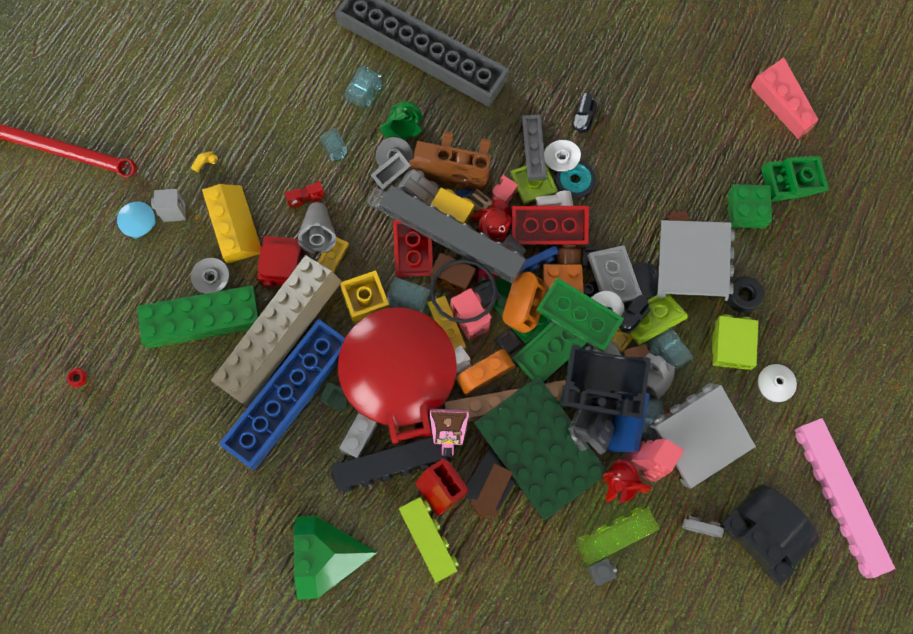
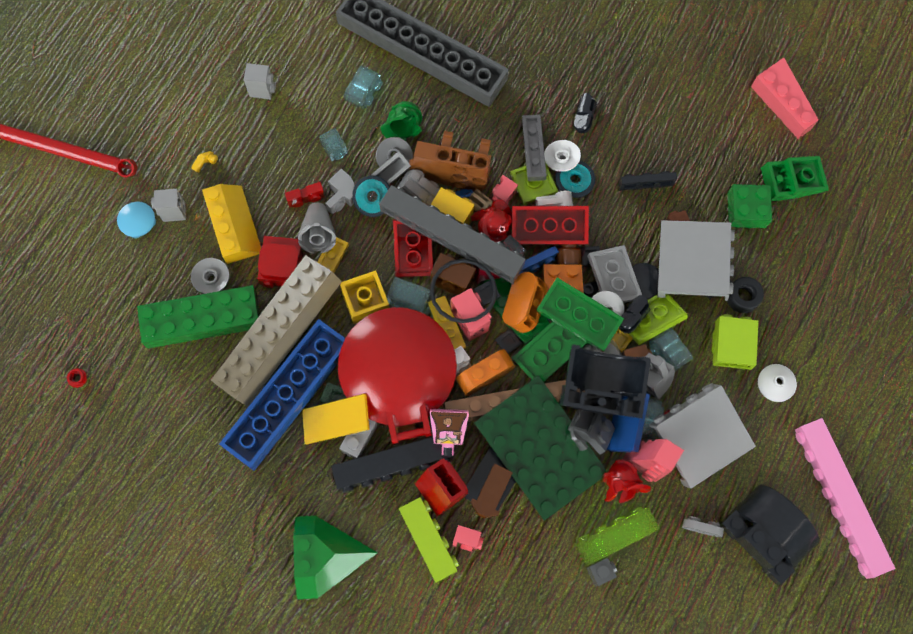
none -> light grey brick [244,63,276,100]
none -> yellow piece [302,394,369,445]
none -> light grey brick [325,169,355,215]
none -> teal wheel [352,175,390,217]
none -> coral brick [452,525,484,552]
none -> black plate [618,171,677,191]

